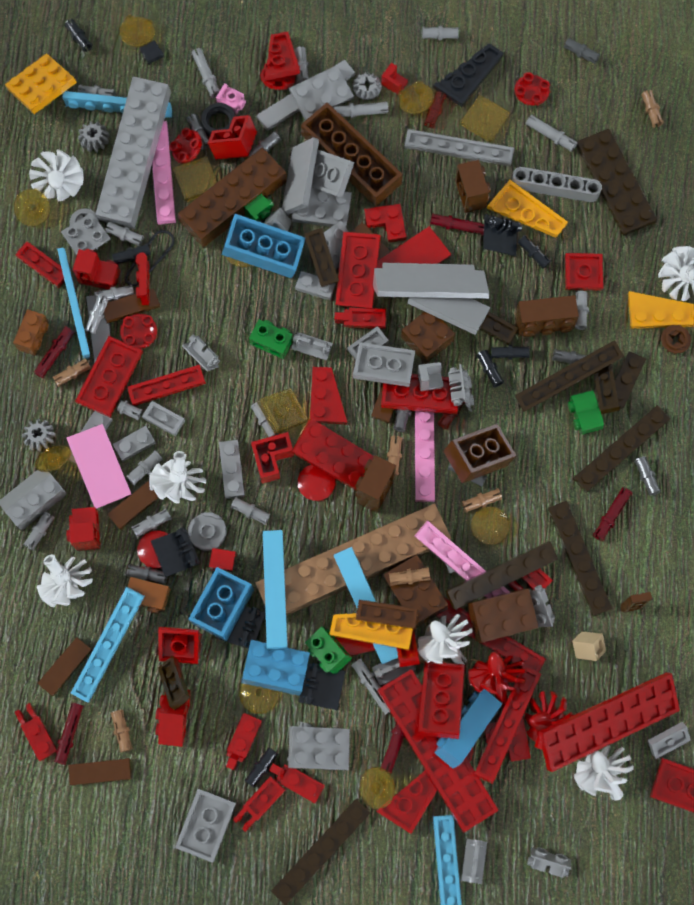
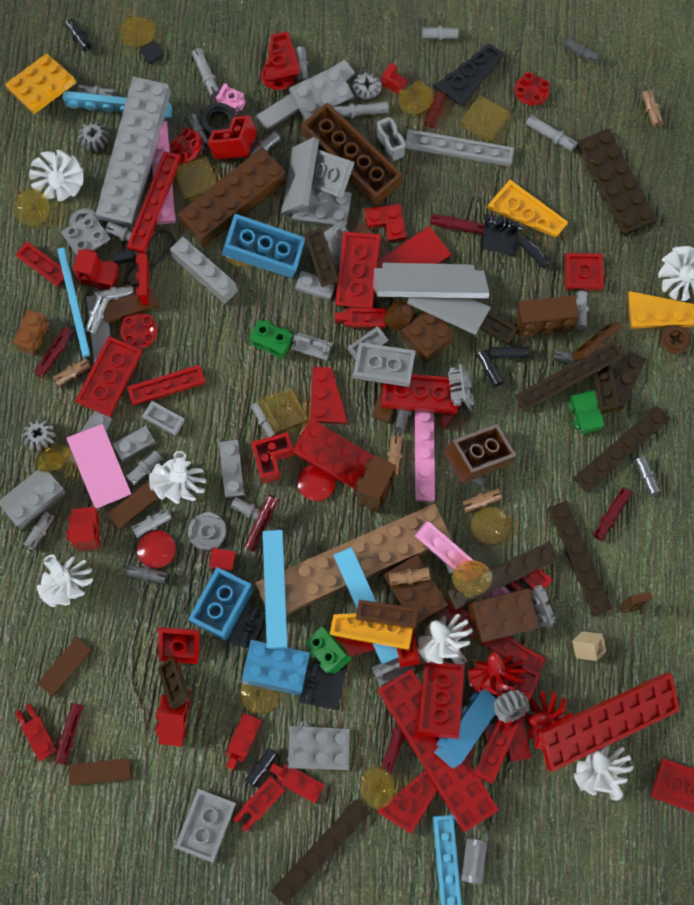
medium azure tile [71,587,145,703] -> none
medium nougat pin [111,710,133,753] -> none
light grey pin [117,400,143,421] -> none
dark orange brick [128,577,171,614] -> none
black hinge [151,528,200,577] -> none
light grey hinge [182,335,220,372] -> none
green brick [245,194,274,222] -> none
light grey panel [264,207,292,232] -> none
light grey pin [351,658,390,715] -> none
light grey panel [418,362,443,391] -> none
reddish brown brick [455,159,491,213] -> none
light grey beam [511,167,602,202] -> none
light grey hinge [527,847,571,878] -> none
light grey plate [648,722,691,759] -> none
none -> red tile [127,151,181,253]
none -> light grey brick [170,237,238,304]
none -> dark red pin [243,494,279,552]
none -> light grey brick [377,117,405,161]
none -> reddish brown brick [383,299,415,332]
none -> clear yellow dish [452,561,492,598]
none -> light grey gear [494,690,529,723]
none -> reddish brown tile [571,322,622,360]

